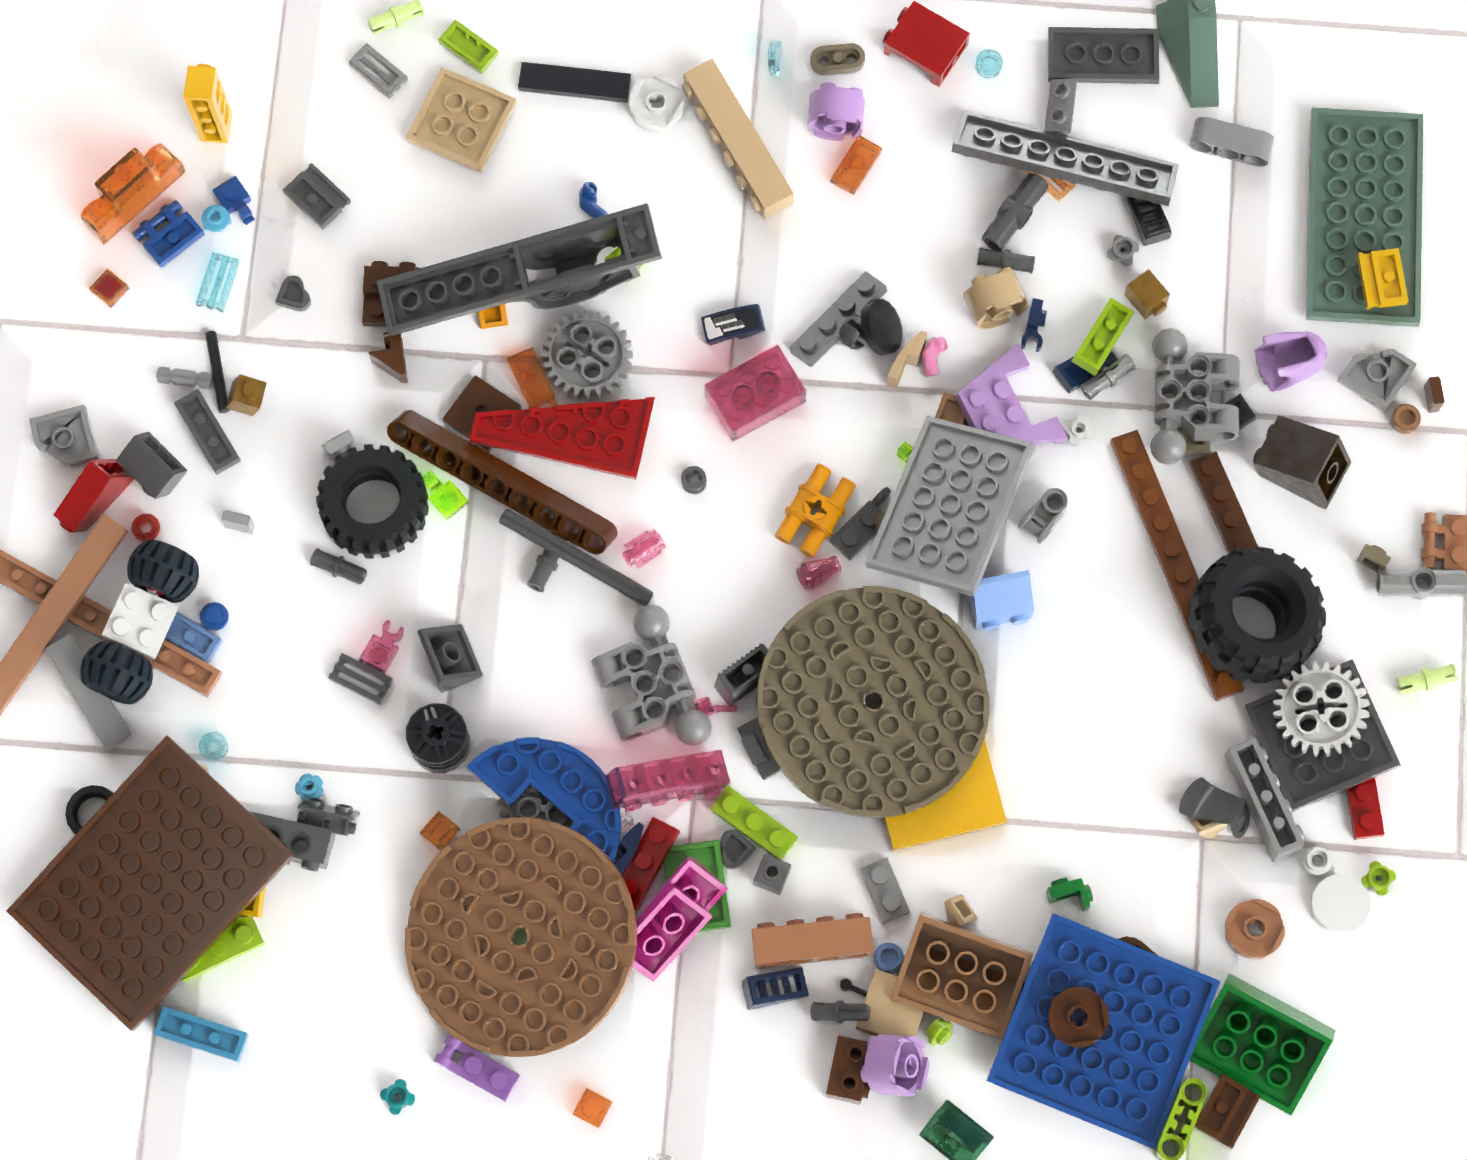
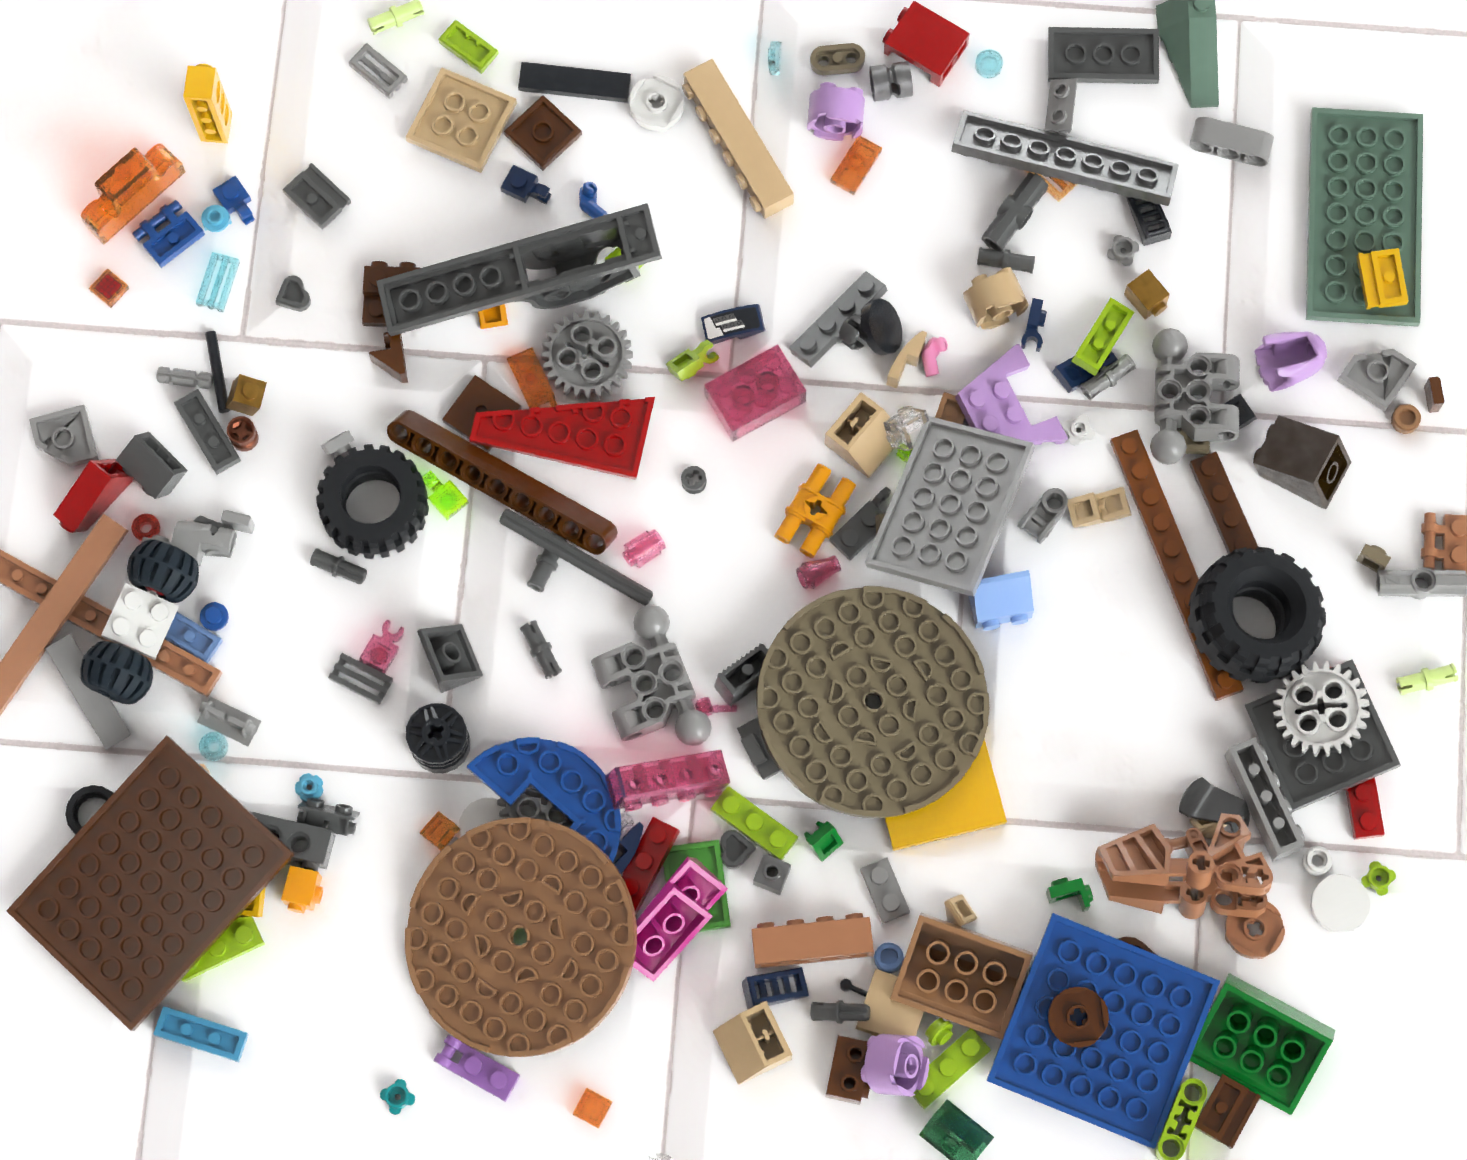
none -> light grey plate [142,515,237,567]
none -> light grey hinge [197,697,262,747]
none -> copper wheel [227,416,259,452]
none -> light orange brick [281,865,323,914]
none -> dark blue plate [500,165,552,204]
none -> reddish brown tile [504,95,582,171]
none -> dark grey pin [520,620,562,680]
none -> lime plate [666,340,720,382]
none -> tan slope [713,1001,792,1085]
none -> green tile [804,821,844,862]
none -> tan slope [825,392,904,478]
none -> flat silver wheel [869,61,913,102]
none -> clear bracket [883,406,929,451]
none -> lime plate [912,1028,991,1110]
none -> tan slope [1067,487,1132,528]
none -> nougat piece [1095,813,1273,919]

